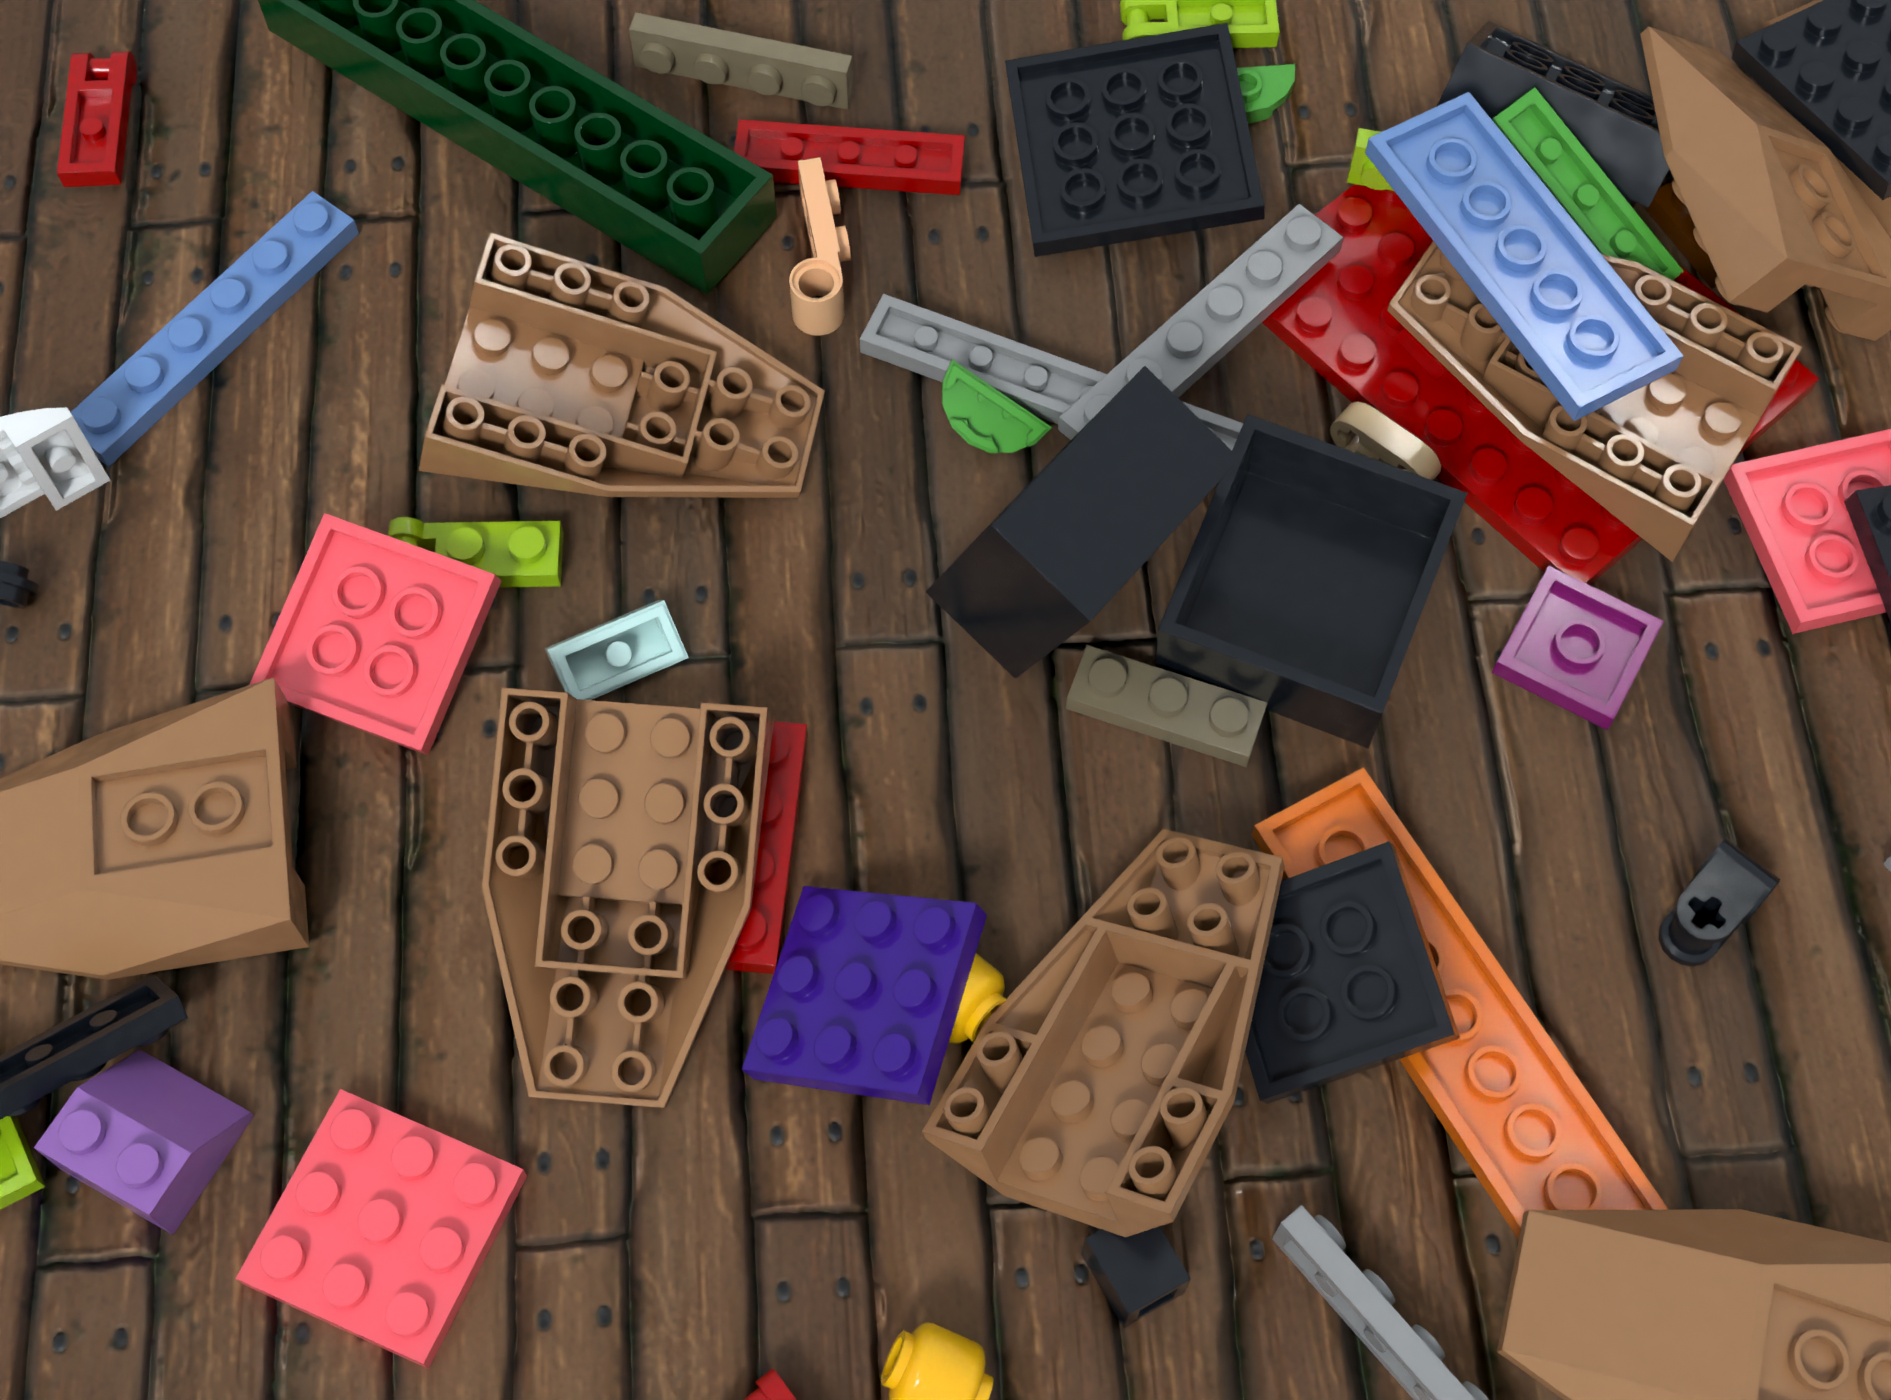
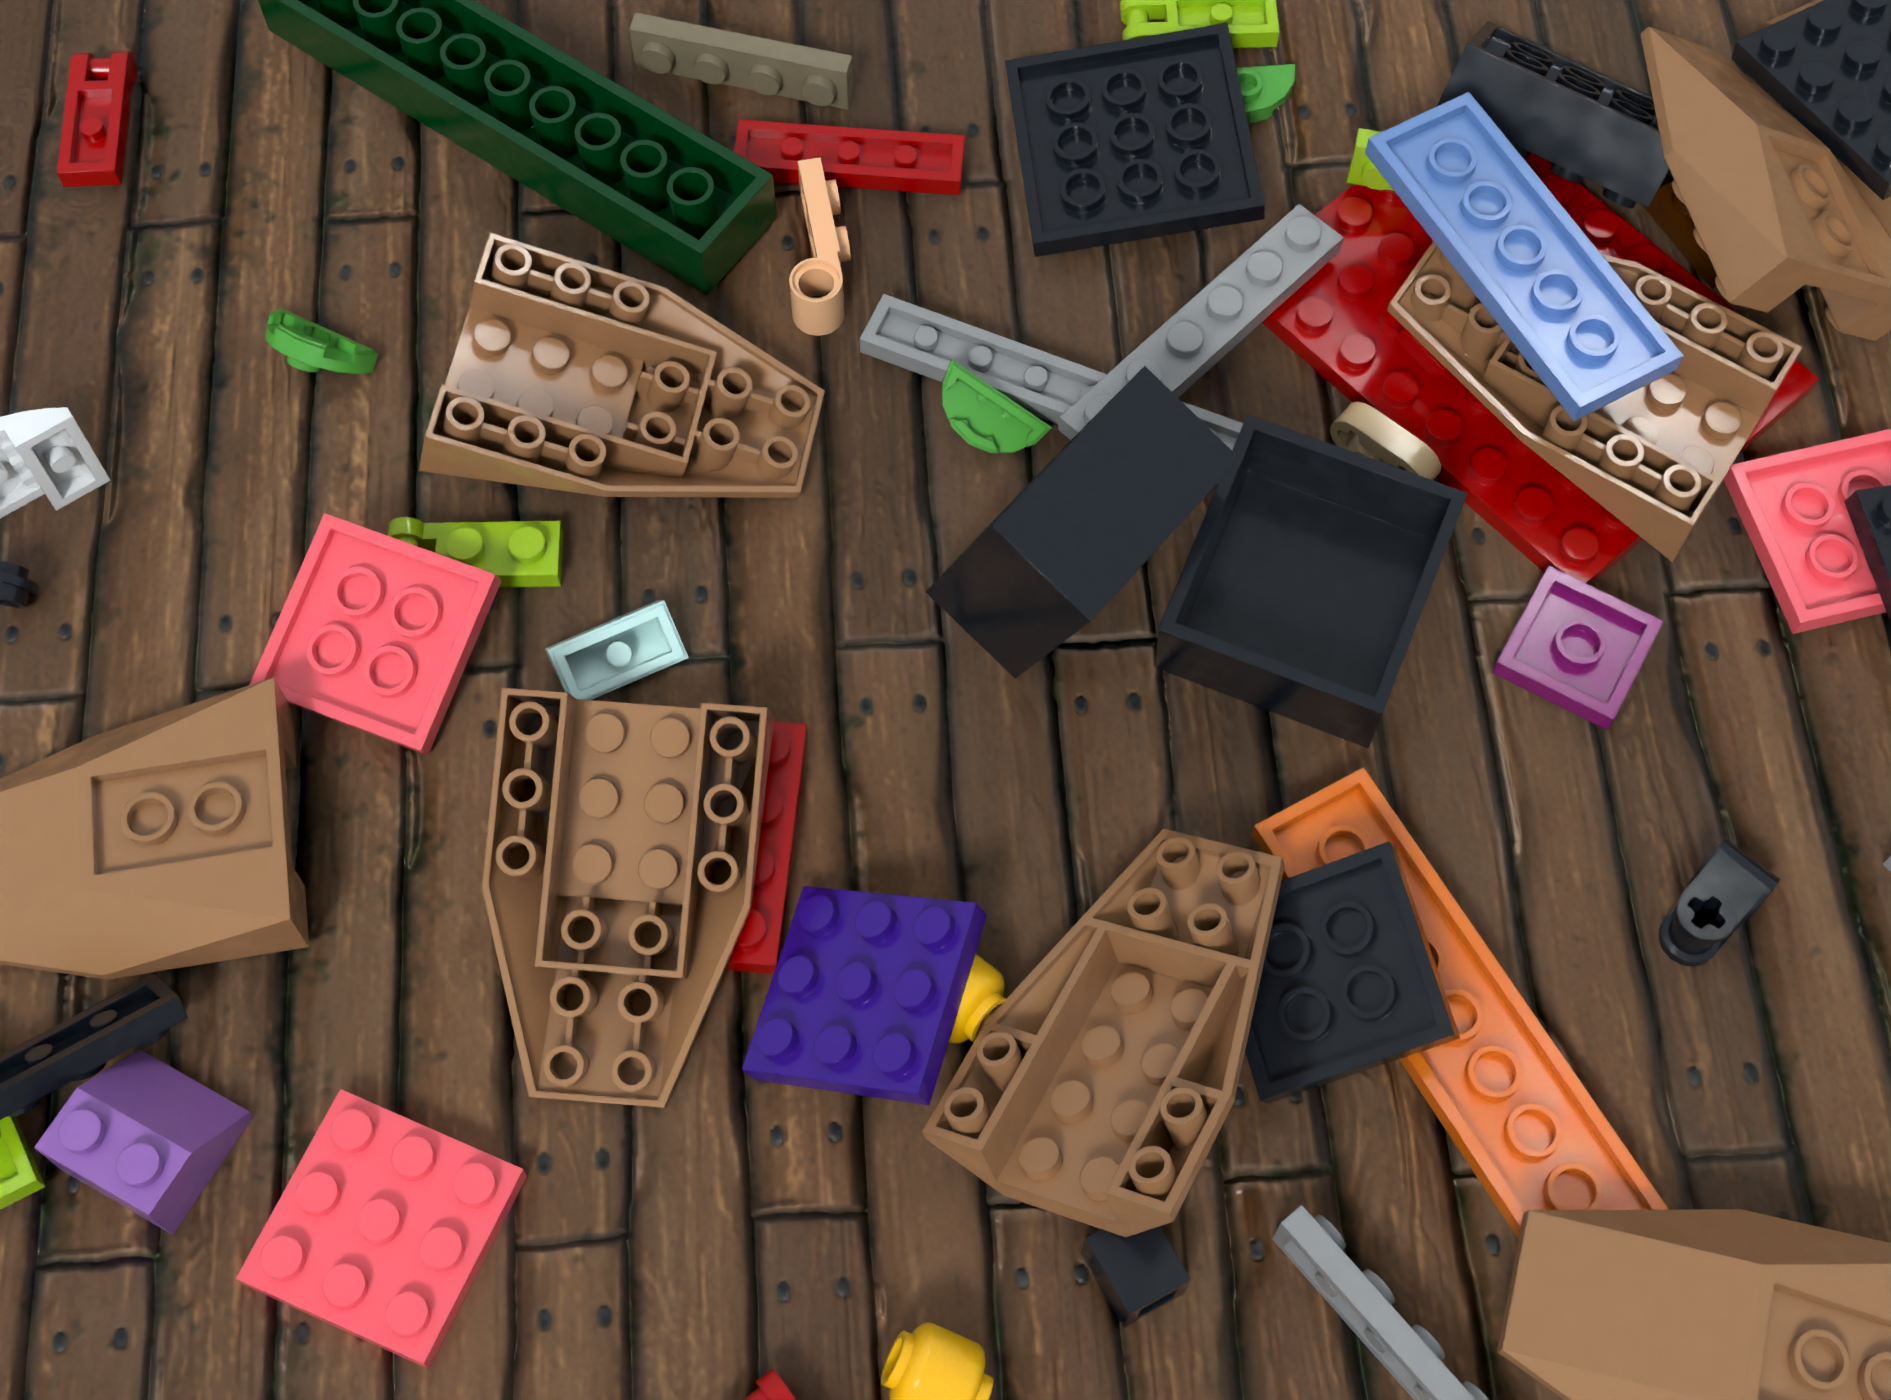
medium blue plate [70,191,359,467] -> none
dark tan plate [1066,645,1268,768] -> none
bright green plate [1492,87,1684,280] -> none
none -> bright green plate [265,308,378,374]

